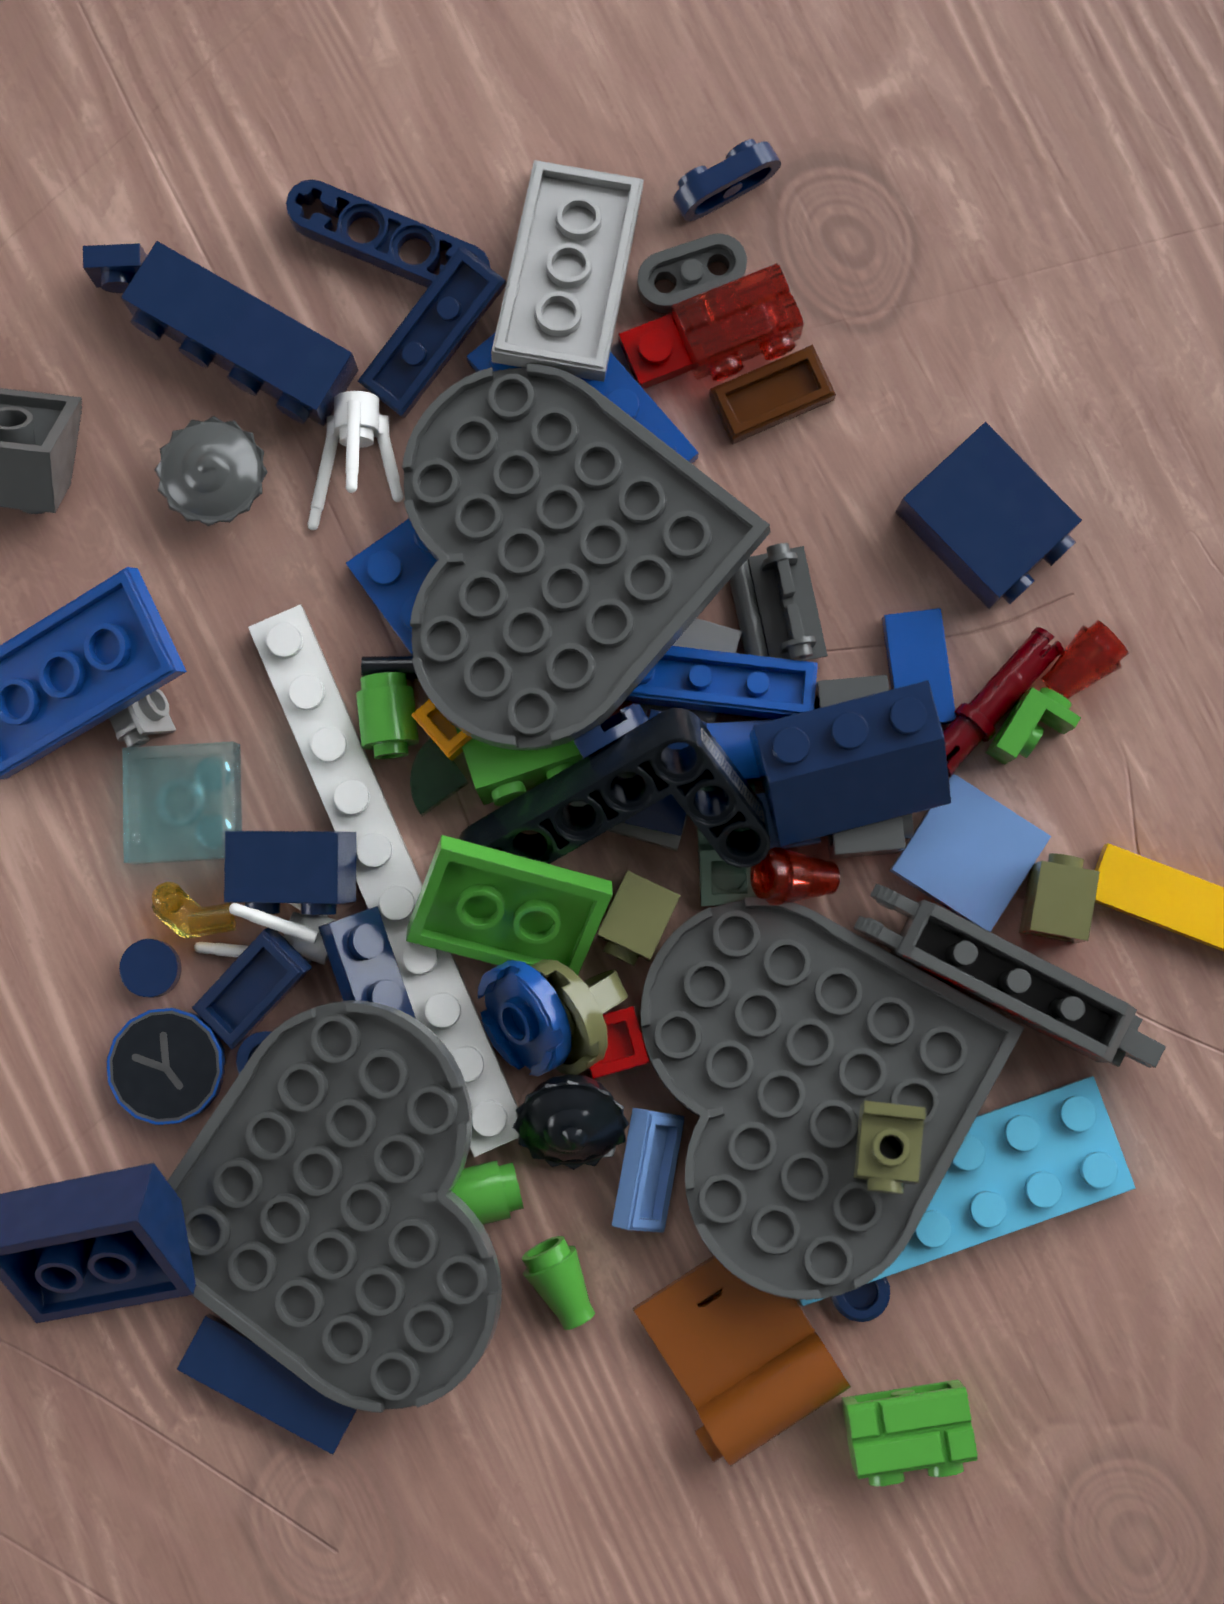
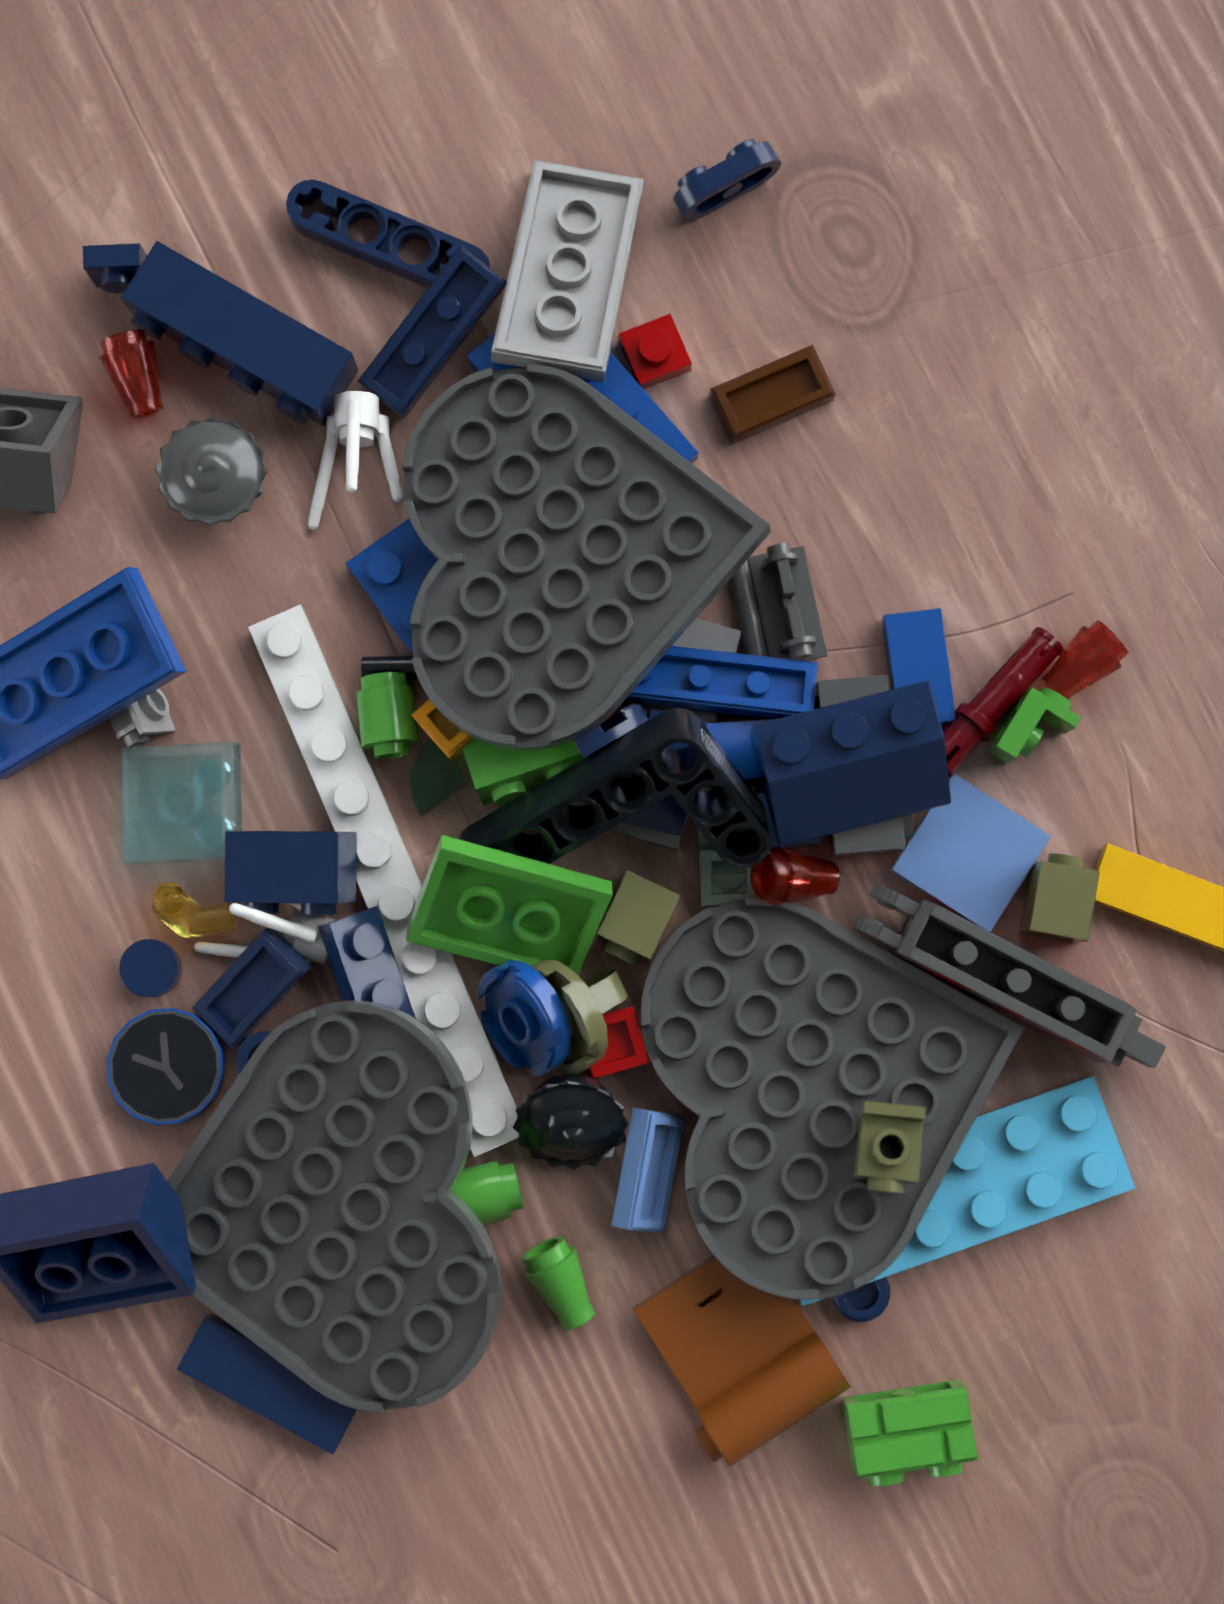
dark grey plate [637,234,747,313] -> none
clear red brick [671,263,804,381] -> none
dark blue brick [895,421,1082,609] -> none
none -> clear red cone [99,329,164,418]

